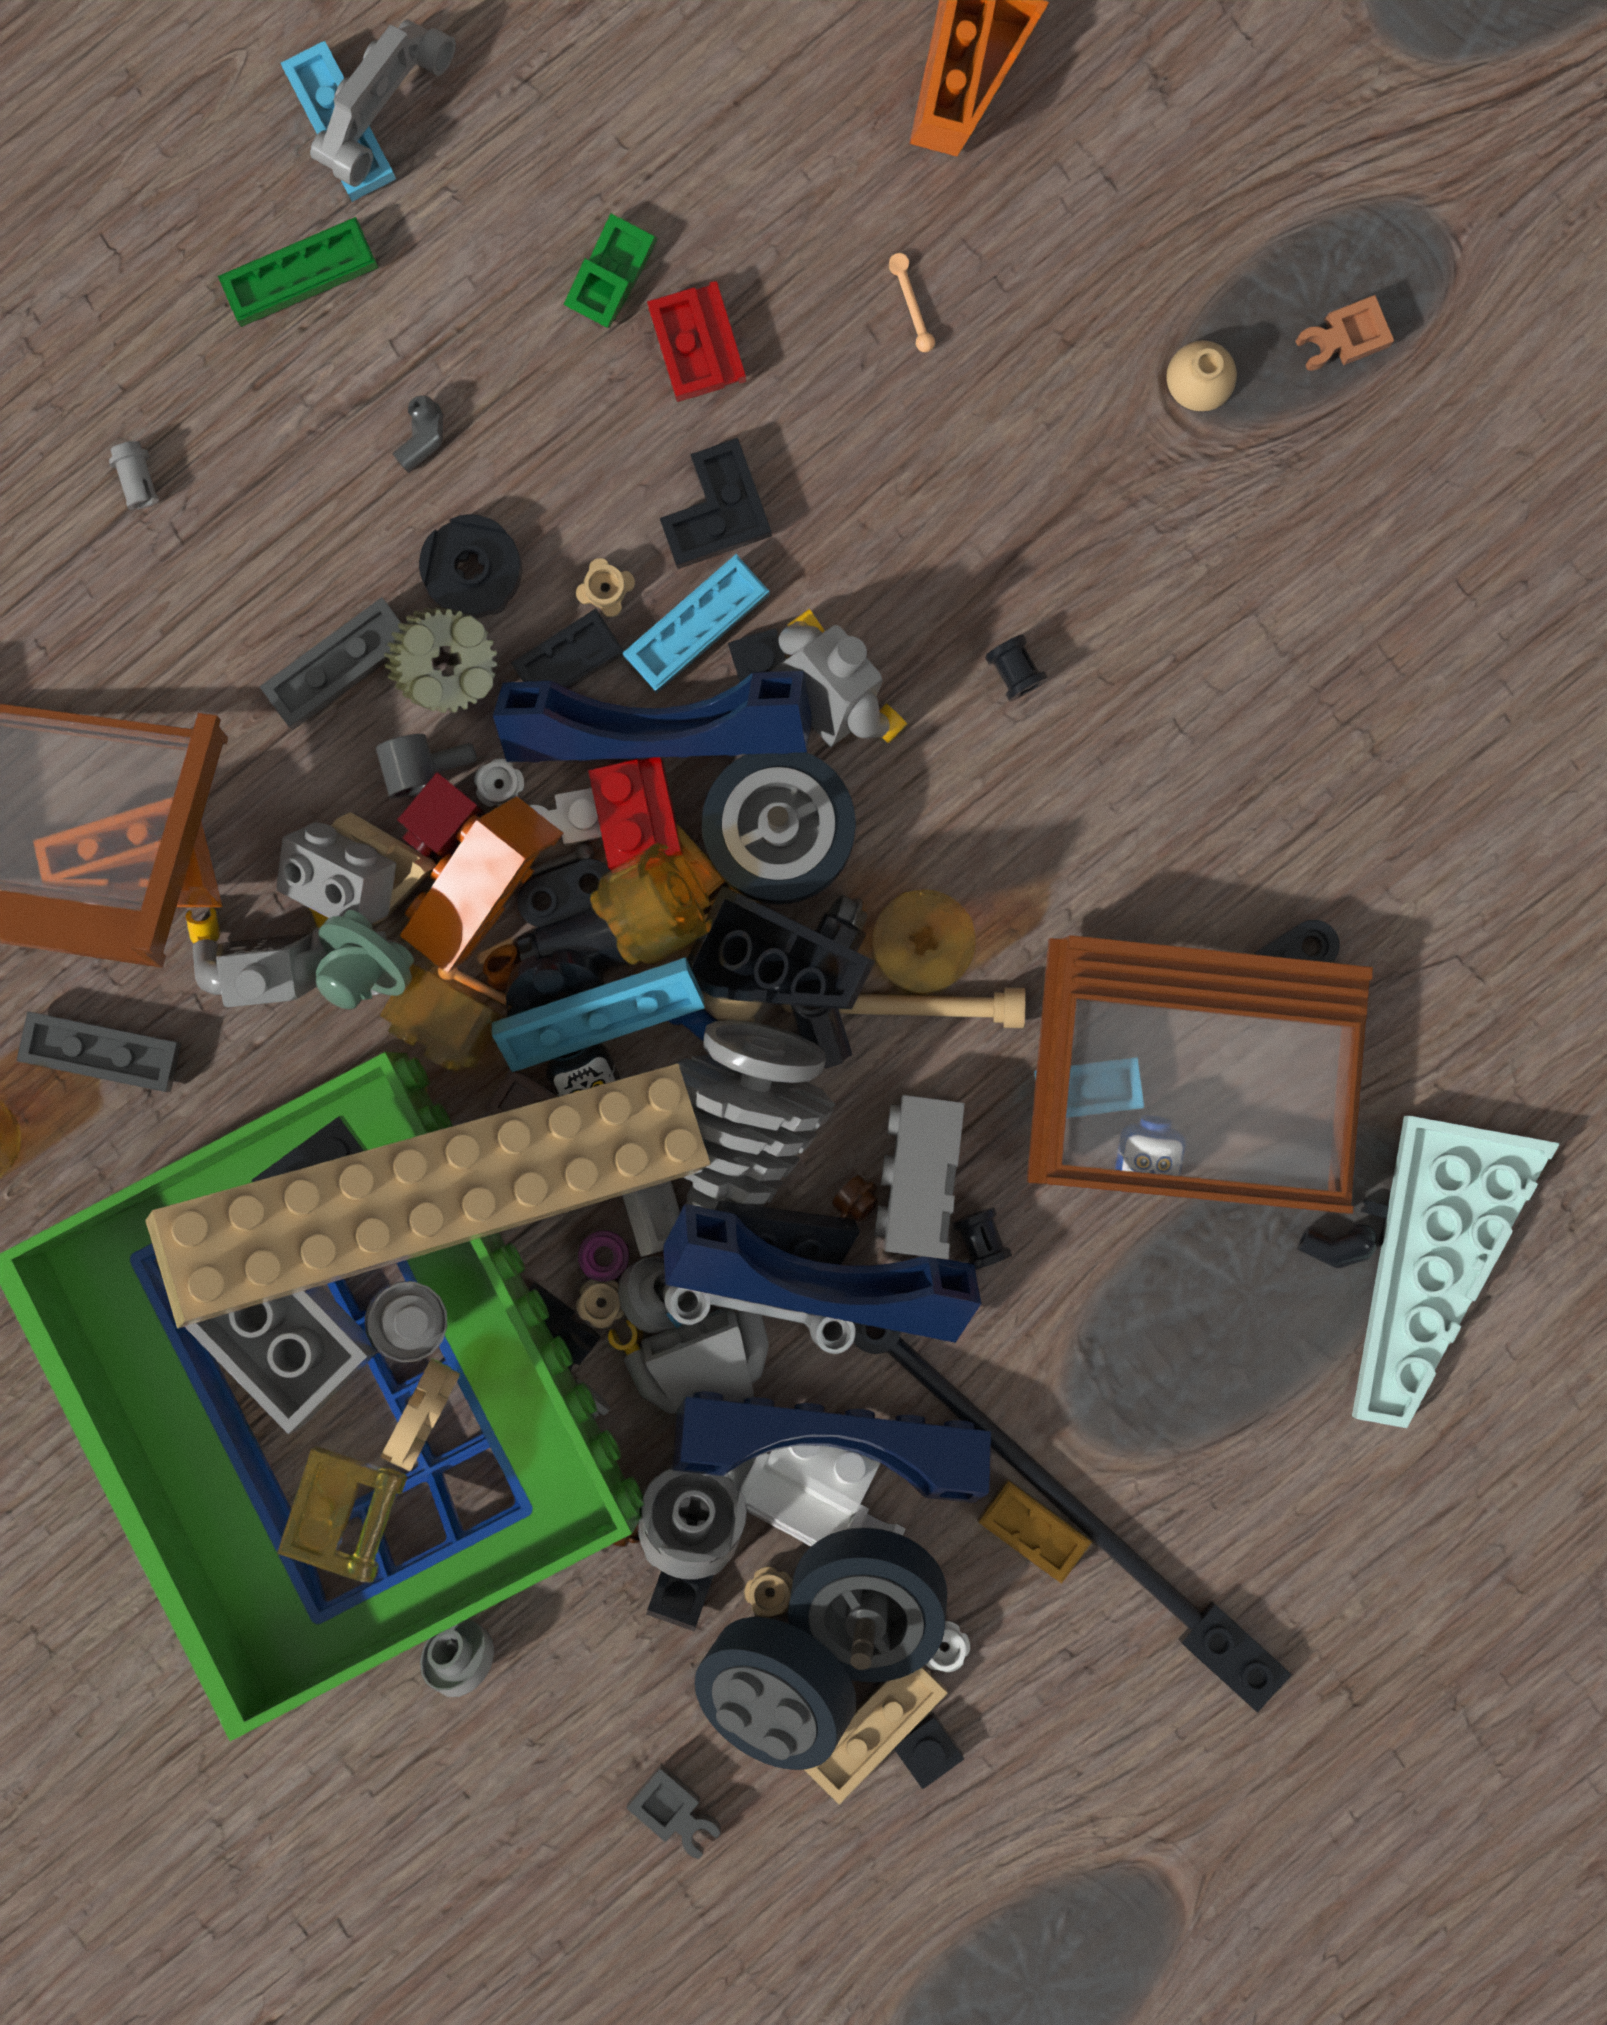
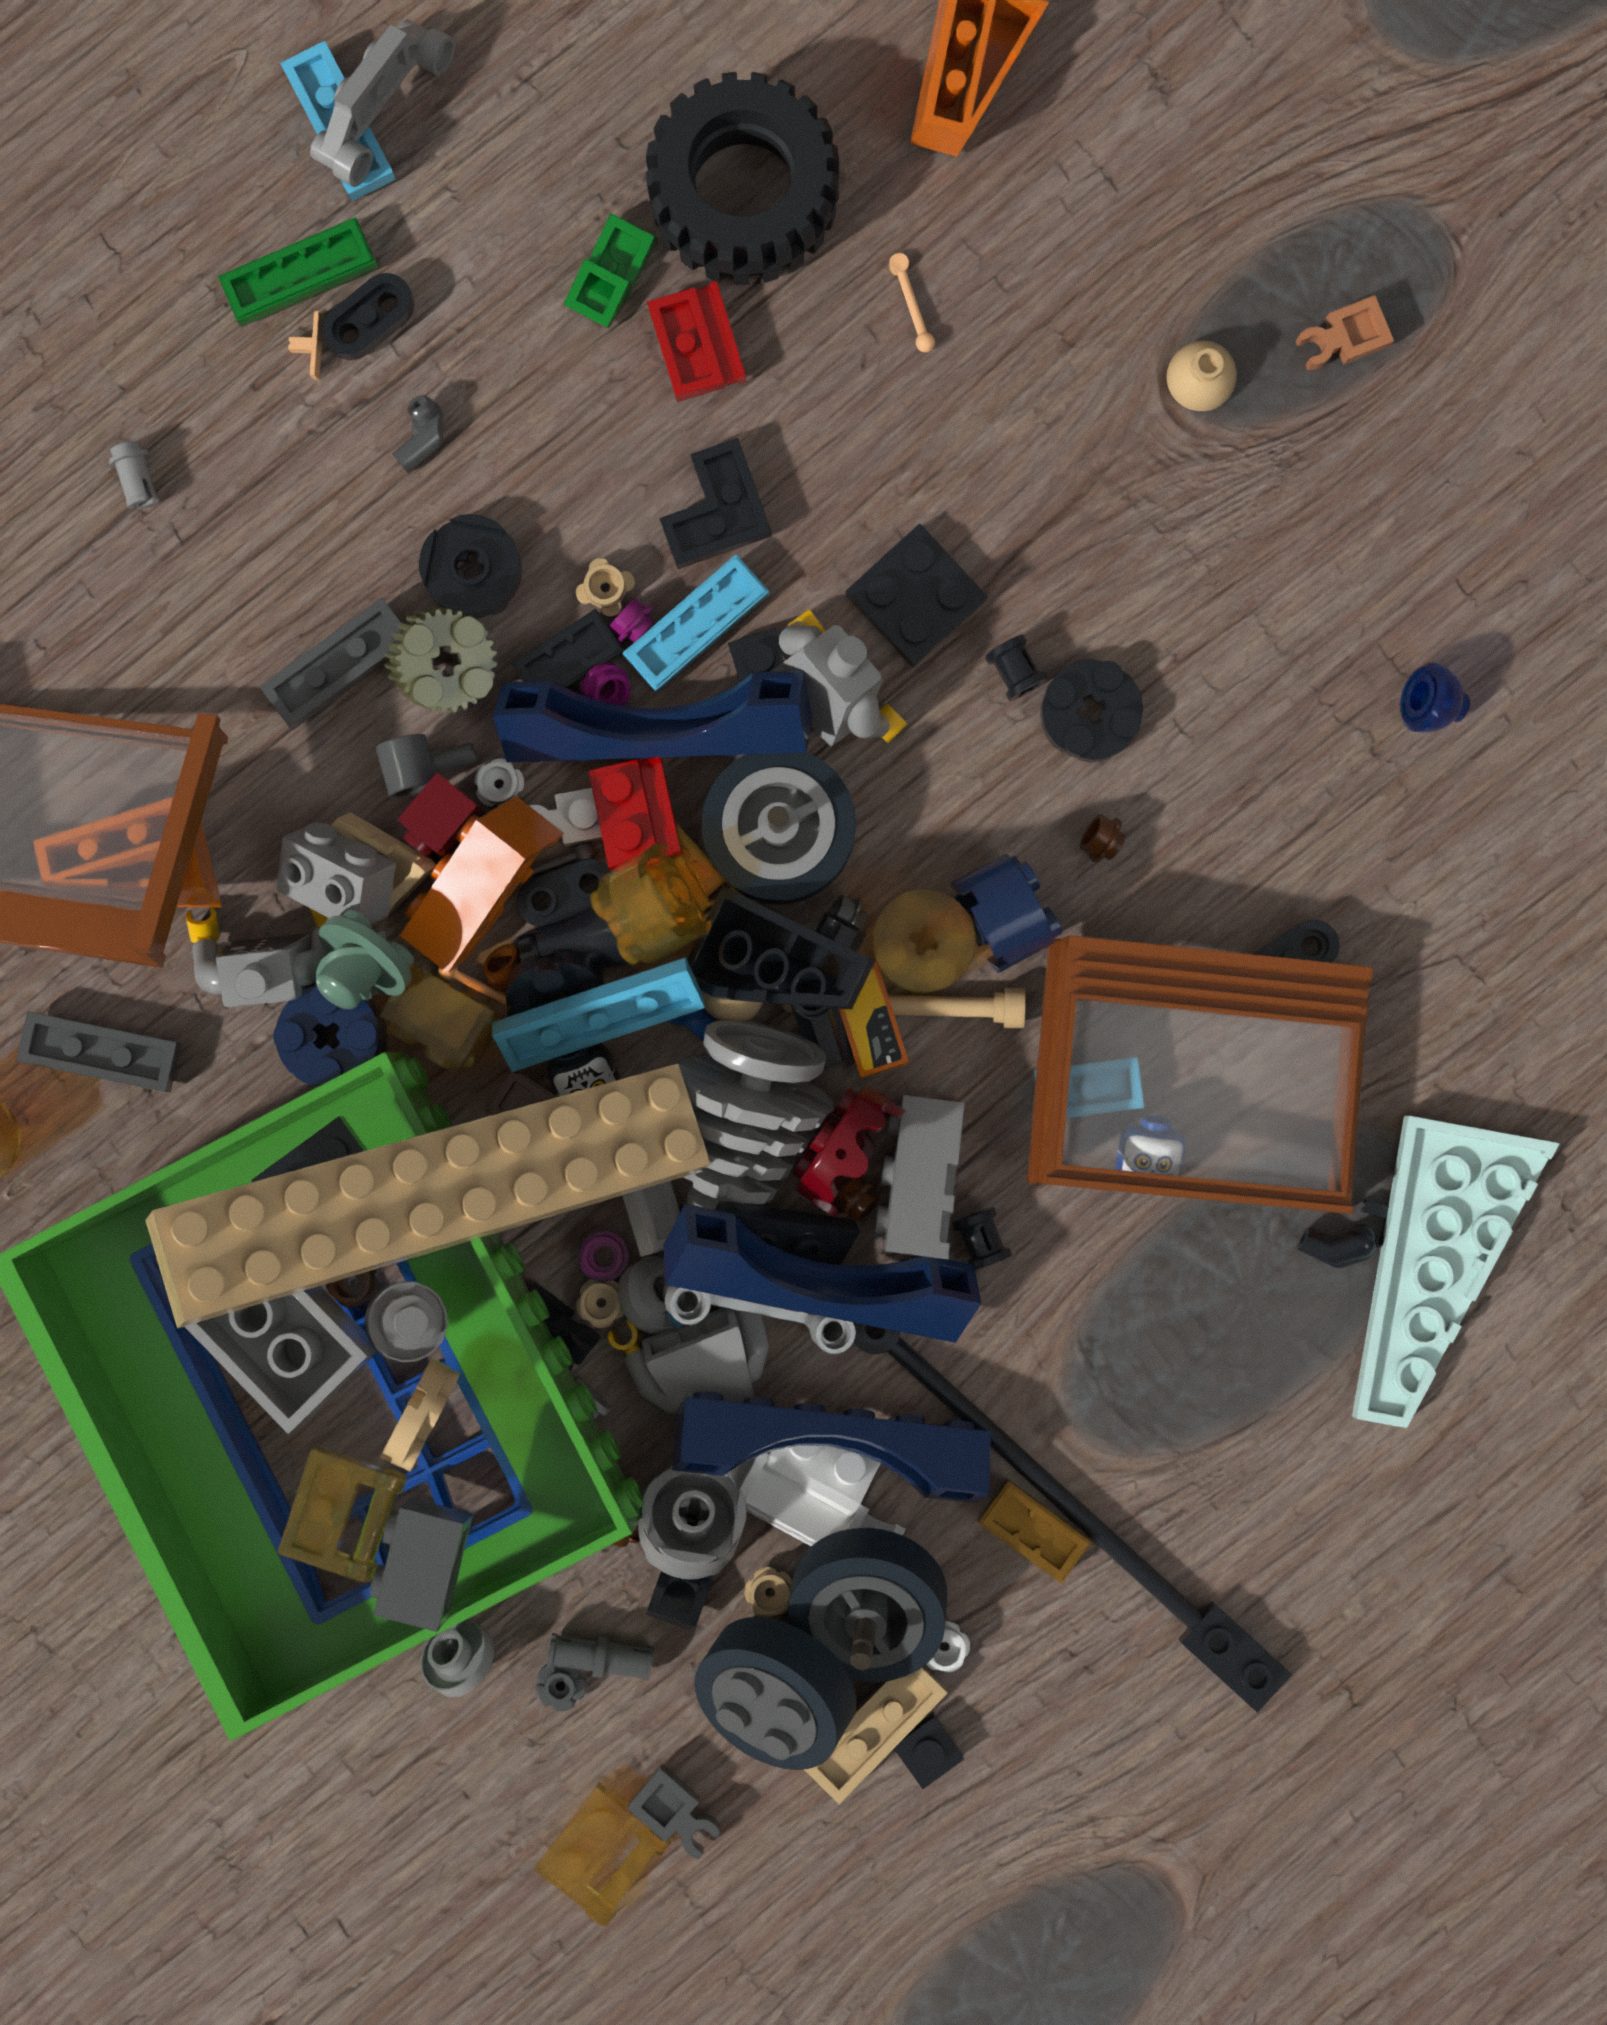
none -> dark blue brick [273,986,387,1087]
none -> light nougat piece [288,311,324,380]
none -> black plate [322,273,415,360]
none -> reddish brown plate [326,1269,379,1308]
none -> dark grey brick [370,1498,473,1632]
none -> clear yellow plate [534,1782,671,1927]
none -> dark grey plate [535,1664,586,1711]
none -> dark grey pin [547,1633,654,1681]
none -> magenta plate [581,662,631,706]
none -> magenta plate [608,597,654,643]
none -> black tyre [645,71,839,285]
none -> dark red plate [792,1085,906,1217]
none -> slope [839,961,909,1079]
none -> black plate [845,523,988,668]
none -> dark blue brick [950,854,1062,973]
none -> black plate [1040,659,1143,762]
none -> reddish brown plate [1080,814,1125,863]
none -> clear blue brick [1400,662,1470,733]

